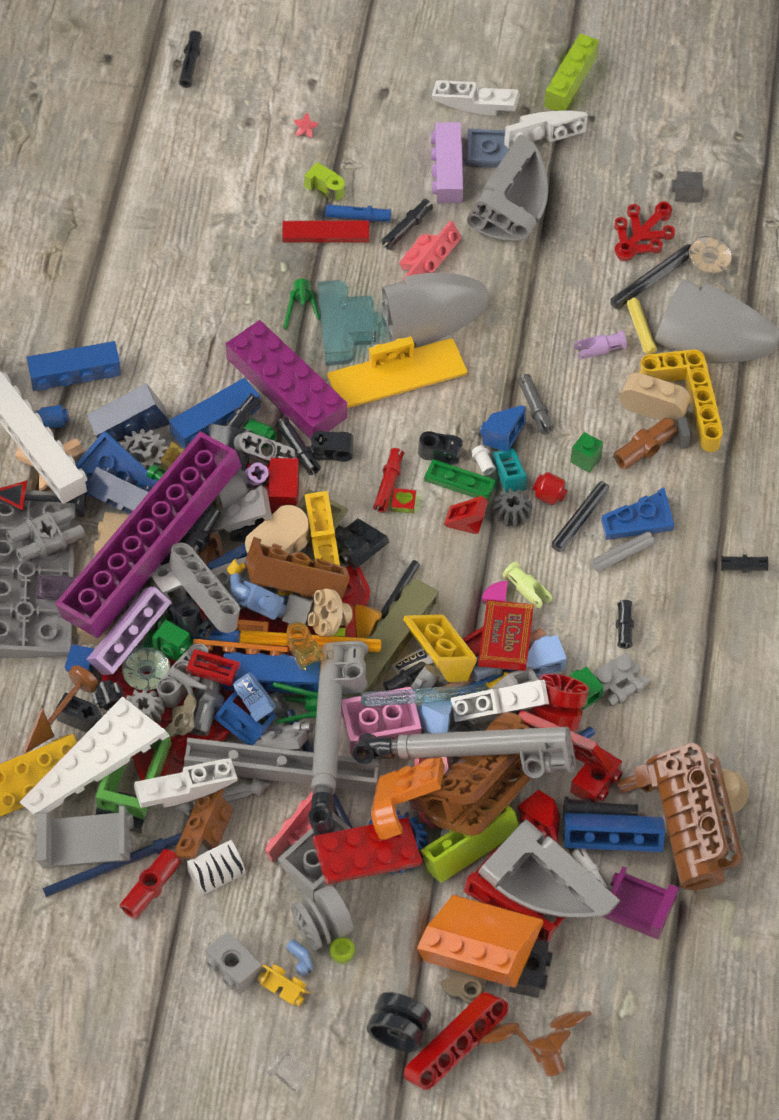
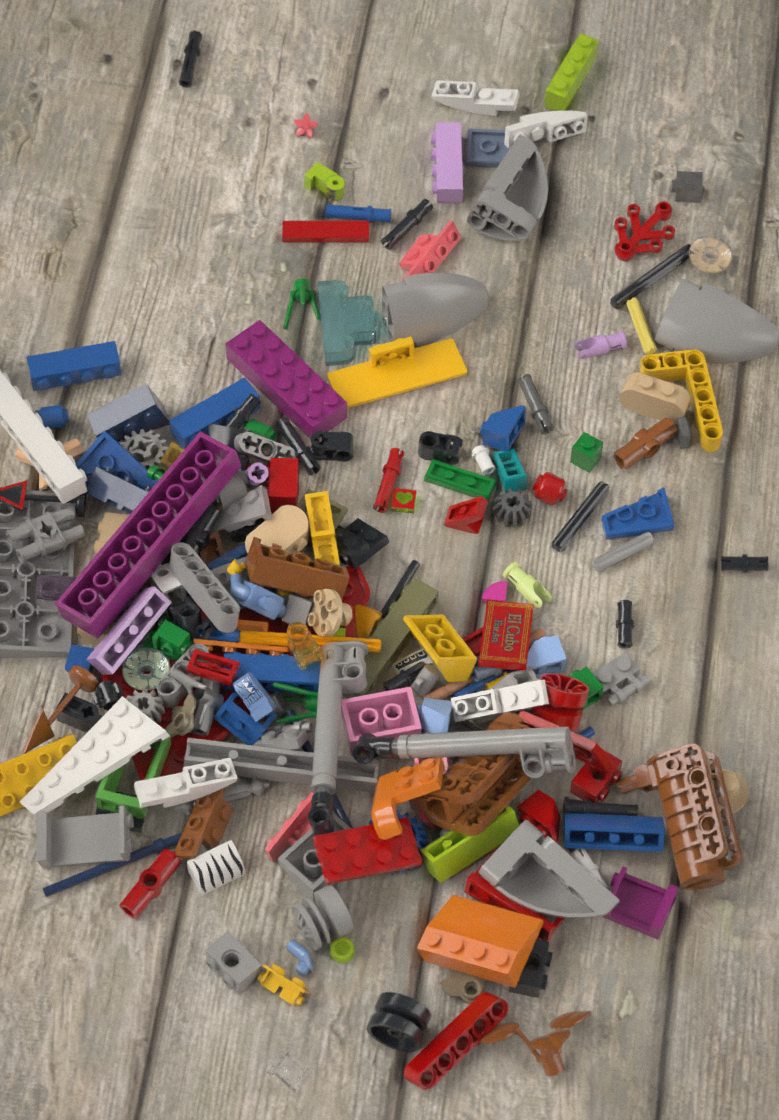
clear light blue axle [361,685,489,707] -> none

